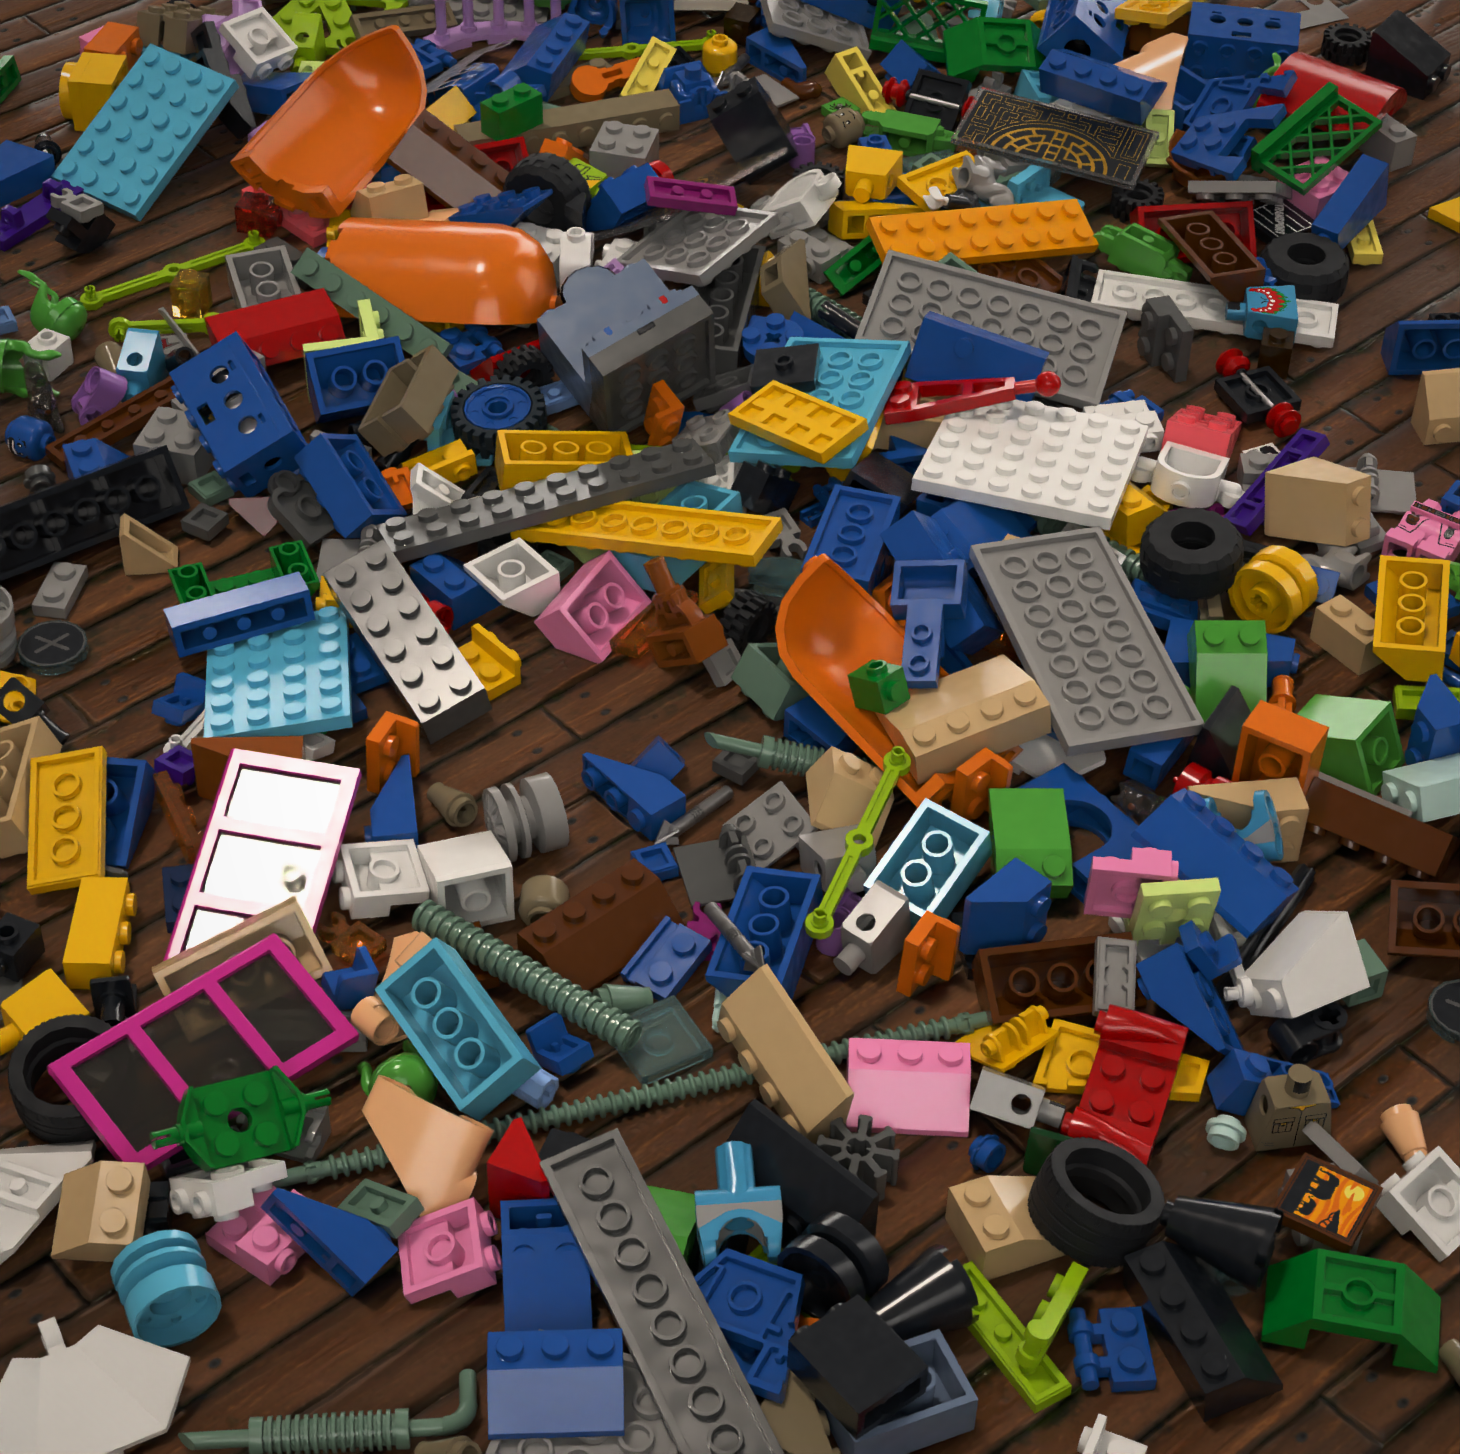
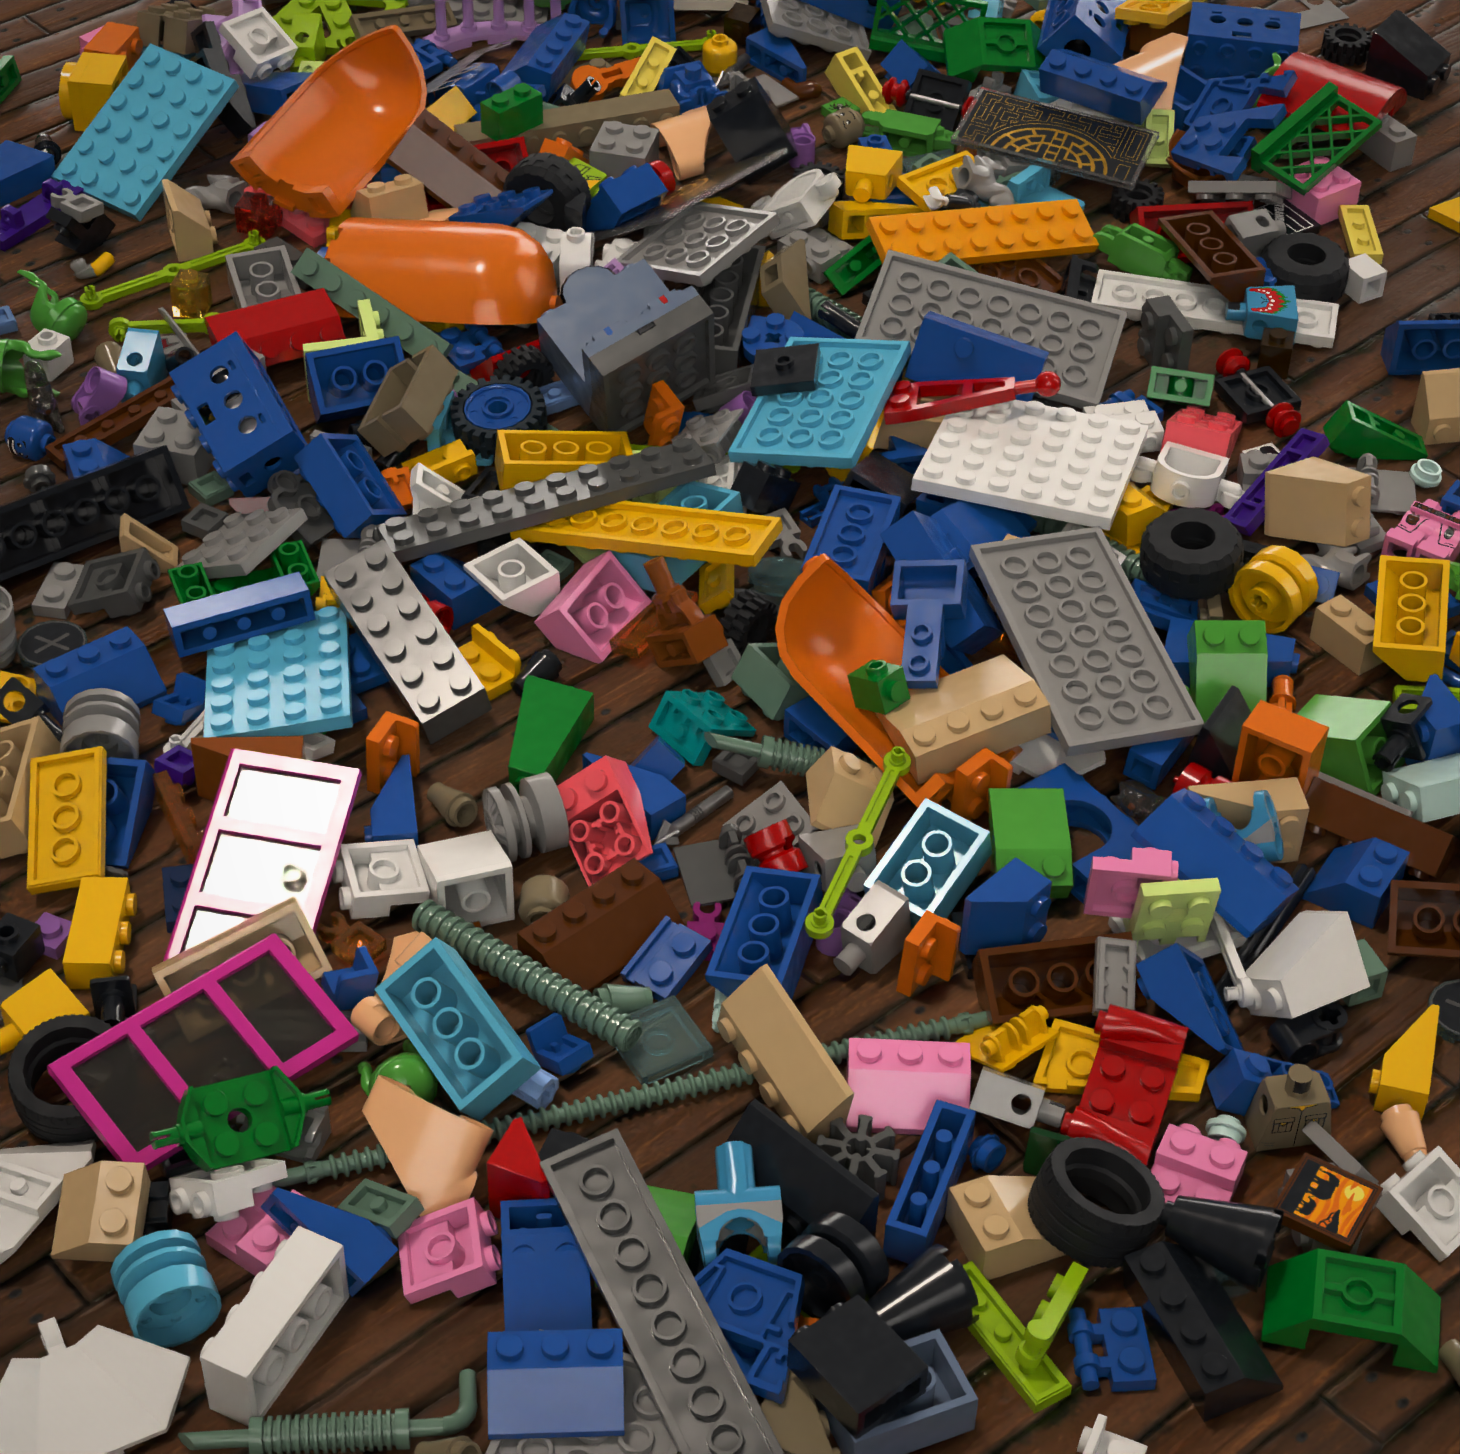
magenta plate [644,176,738,216] -> none
flat silver piece [704,902,765,972] -> none
yellow plate [728,380,869,464] -> none
blue bracket [1178,920,1242,981] -> none
blue slope [1311,154,1389,250] -> none
none -> blue slope [32,626,168,726]
none -> medium lavender plate [35,912,72,960]
none -> light grey wheel [60,688,141,759]
none -> dark grey plate [68,547,160,618]
none -> arm [70,252,115,279]
none -> tan slope [161,179,218,262]
none -> light grey plate [175,507,308,579]
none -> light grey animal [184,174,251,214]
none -> white brick [200,1226,349,1426]
none -> green slope [508,675,594,796]
none -> black cone [511,649,562,698]
none -> black bracket [547,76,601,106]
none -> coral slope [557,755,653,887]
none -> teal bracket [648,689,756,766]
none -> light nougat panel [650,105,712,181]
none -> red wheel [743,819,809,872]
none -> blue brick [883,1100,976,1264]
none -> green brick [1147,366,1215,409]
none -> bright pink plate [1150,1123,1248,1207]
none -> light grey torso [1224,208,1286,258]
none -> blue slope [1302,837,1410,929]
none -> green slope [1323,400,1428,460]
none -> white brick [1345,253,1388,304]
none -> yellow slope [1368,1004,1440,1121]
none -> black bracket [1372,693,1433,772]
none -> light aqua plate [1409,459,1442,488]

